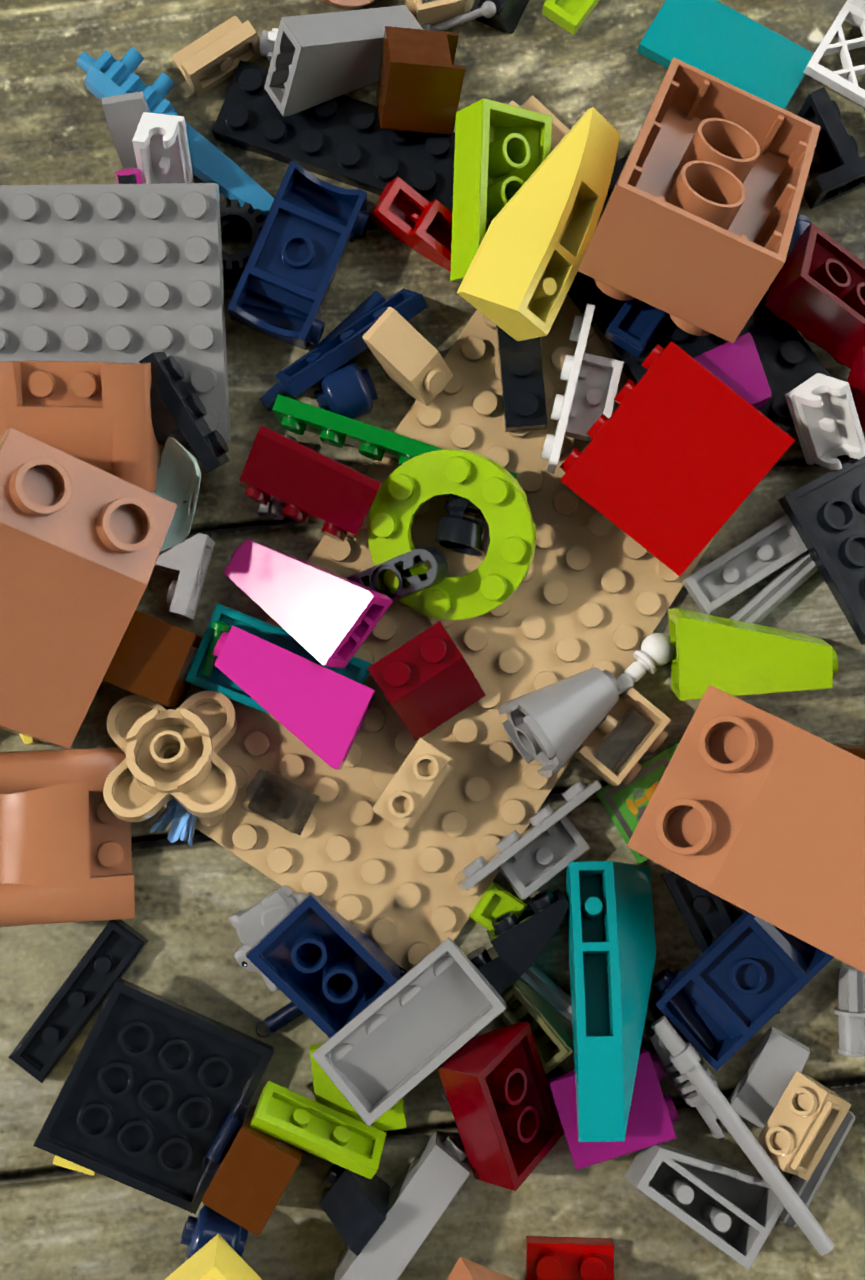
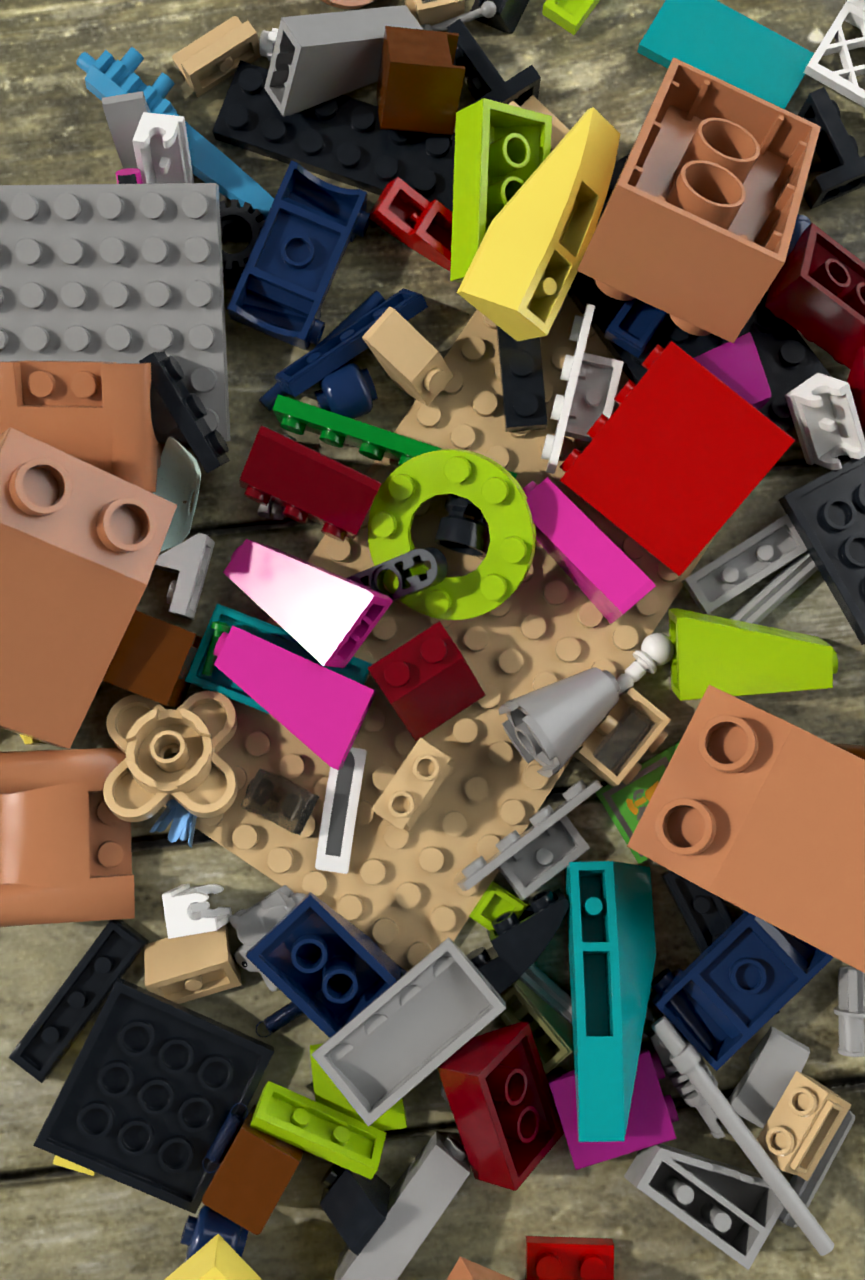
none -> tan panel [144,924,242,1004]
none -> white hinge [162,884,232,939]
none -> white sticker [315,747,367,874]
none -> black bracket [447,19,541,106]
none -> dark pink slope [523,477,656,624]

